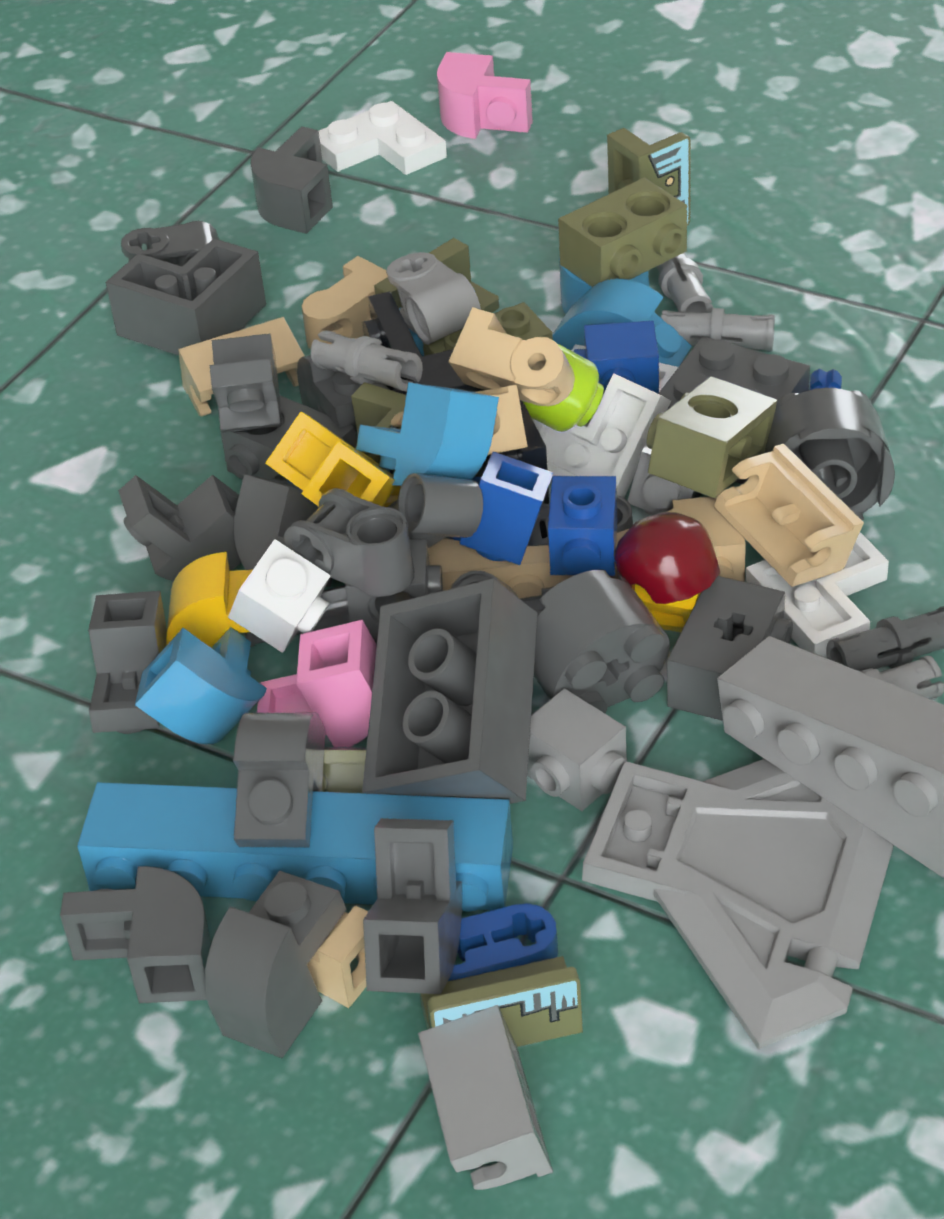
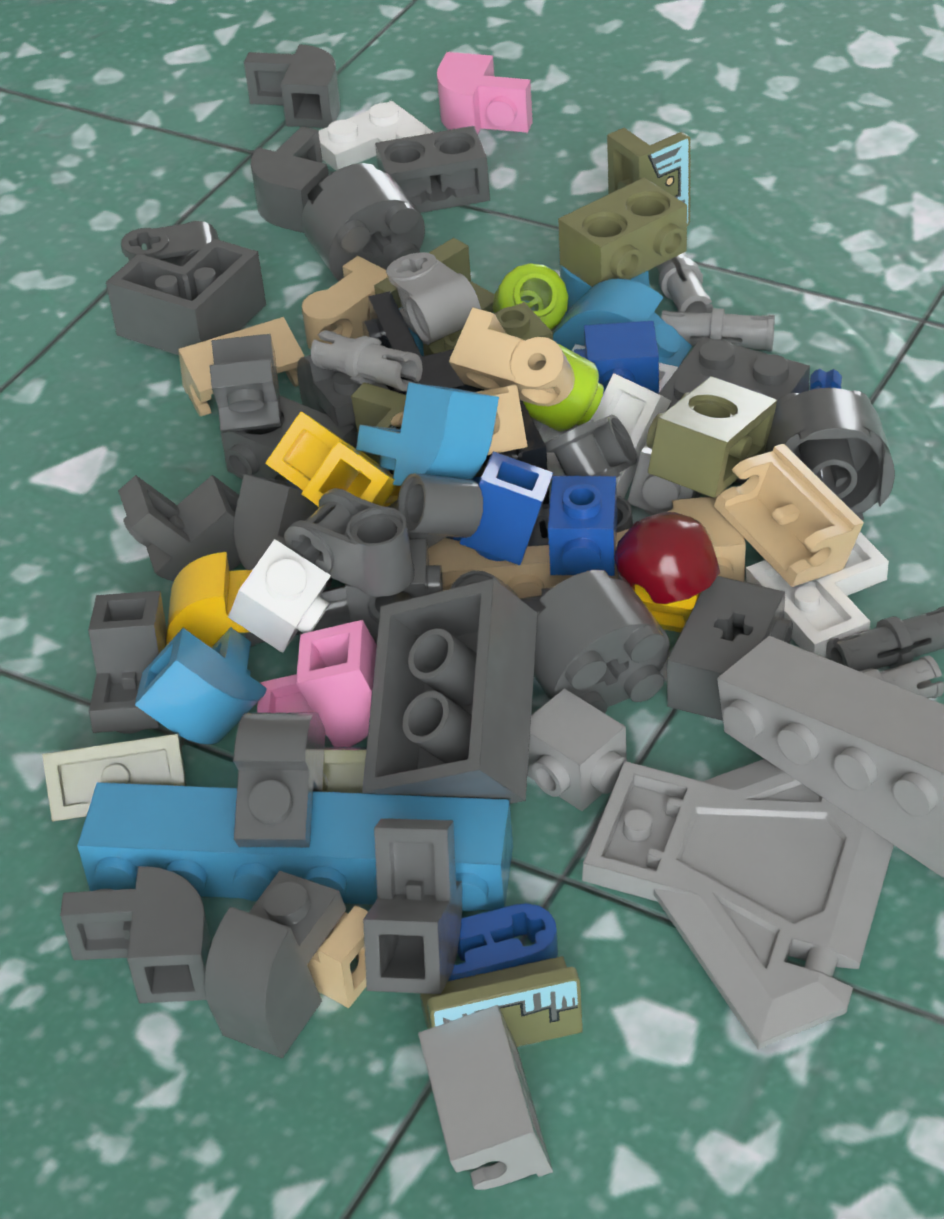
none -> panel [42,733,187,822]
none -> dark grey brick [244,44,341,128]
none -> dark grey brick [302,163,425,281]
none -> dark grey brick [375,126,490,213]
none -> lime head [493,263,569,331]
none -> dark grey piece [545,415,637,478]

